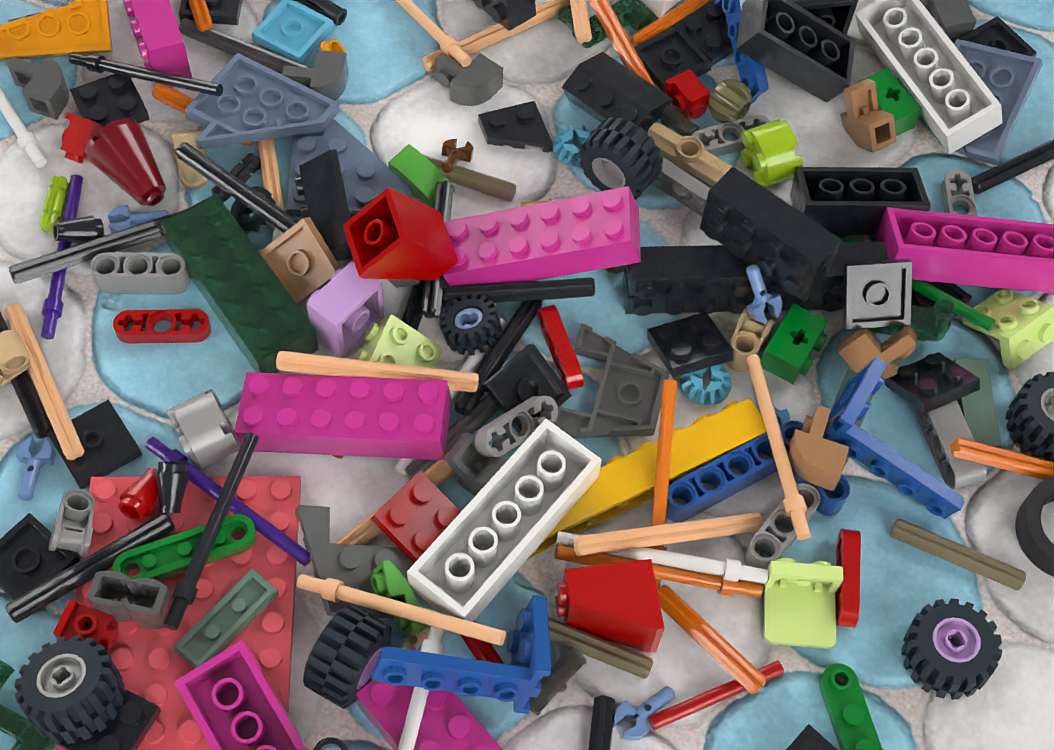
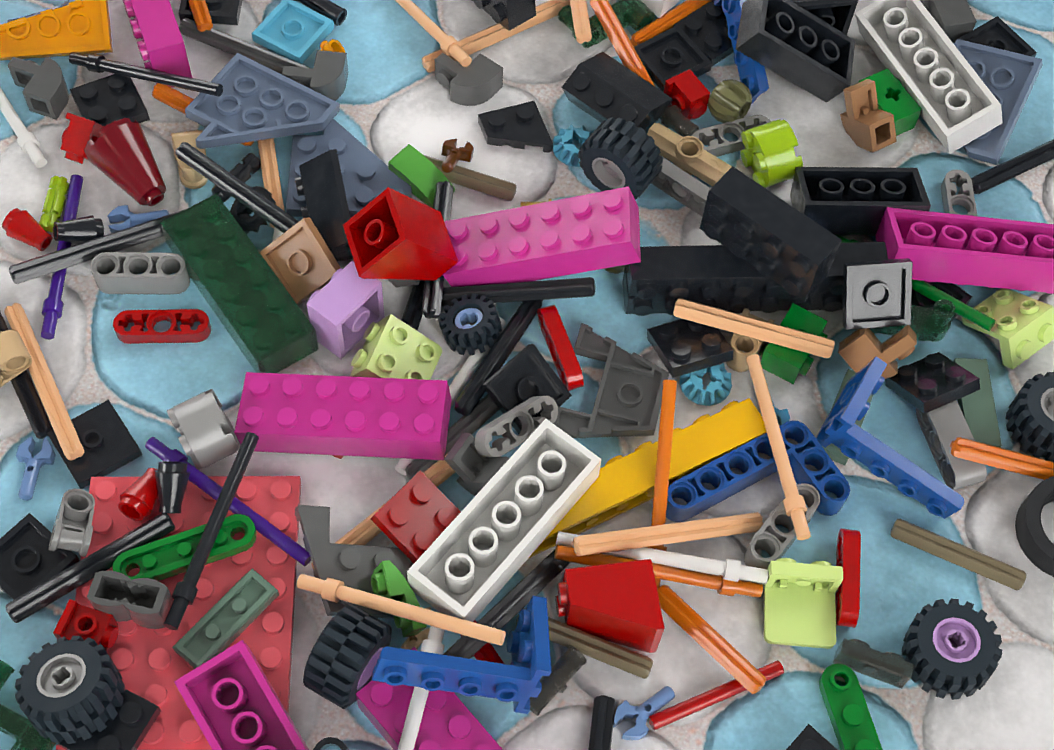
light nougat axle [276,351,479,393] -> none
medium blue bar [746,264,783,324] -> none
medium nougat brick [788,405,849,491] -> none
none -> red cone [2,208,53,251]
none -> black axle [443,549,570,659]
none -> light nougat axle [673,298,835,359]
none -> clear smoke plate [832,638,914,689]

